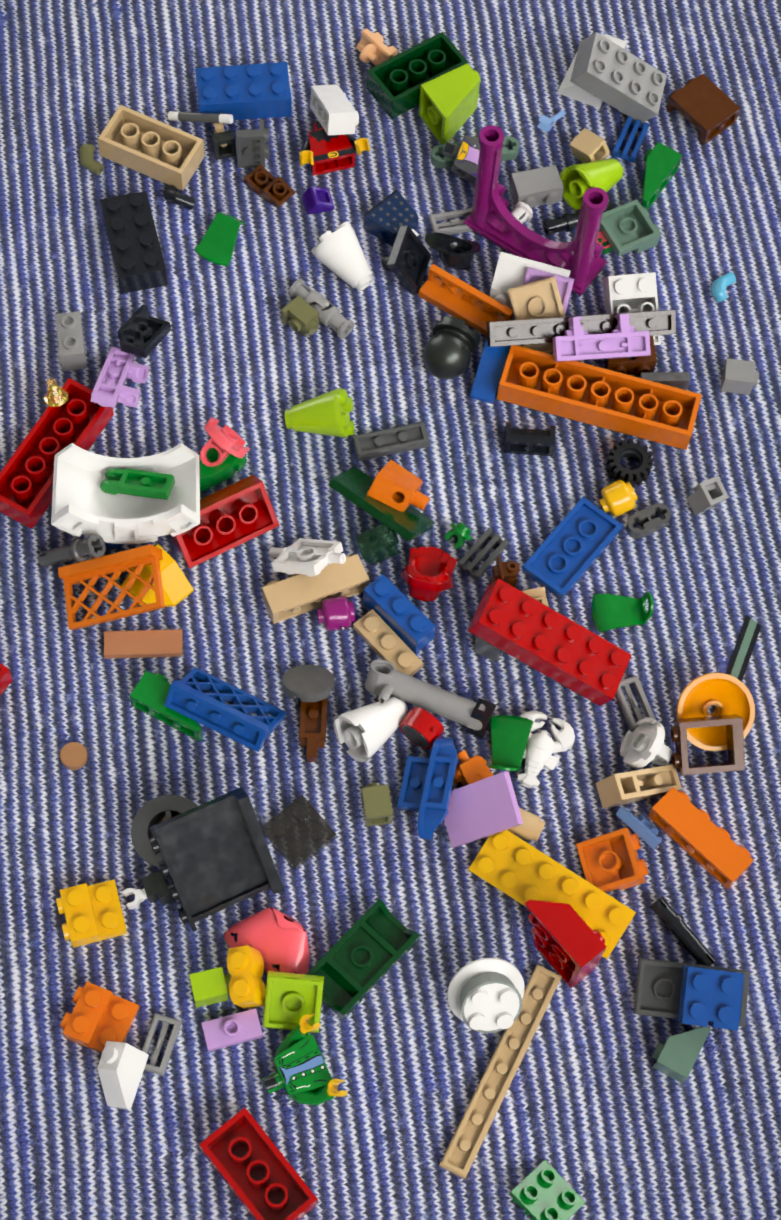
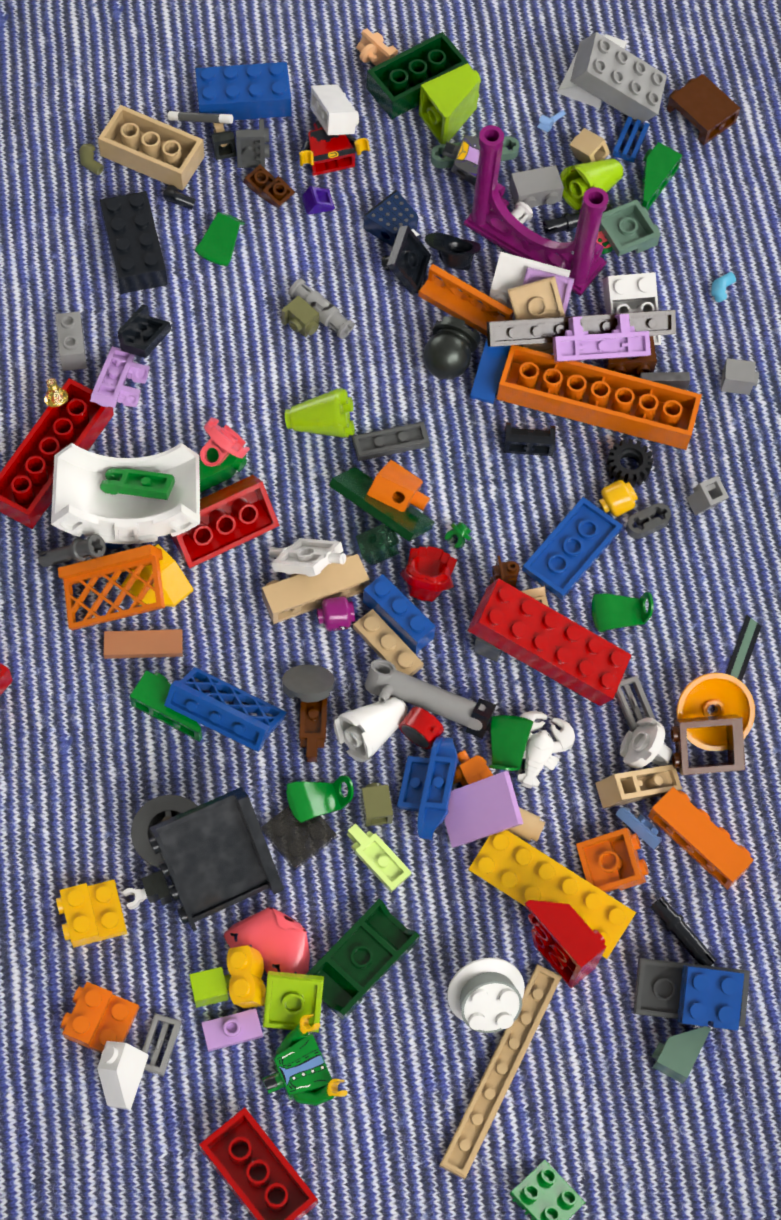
medium nougat tile [60,742,88,770] -> none
white cone [311,221,374,292] -> none
light grey tile [429,208,473,235] -> none
dark grey tile [458,528,509,581] -> none
none -> green piece [286,775,354,823]
none -> yellowish green hinge [347,823,412,892]

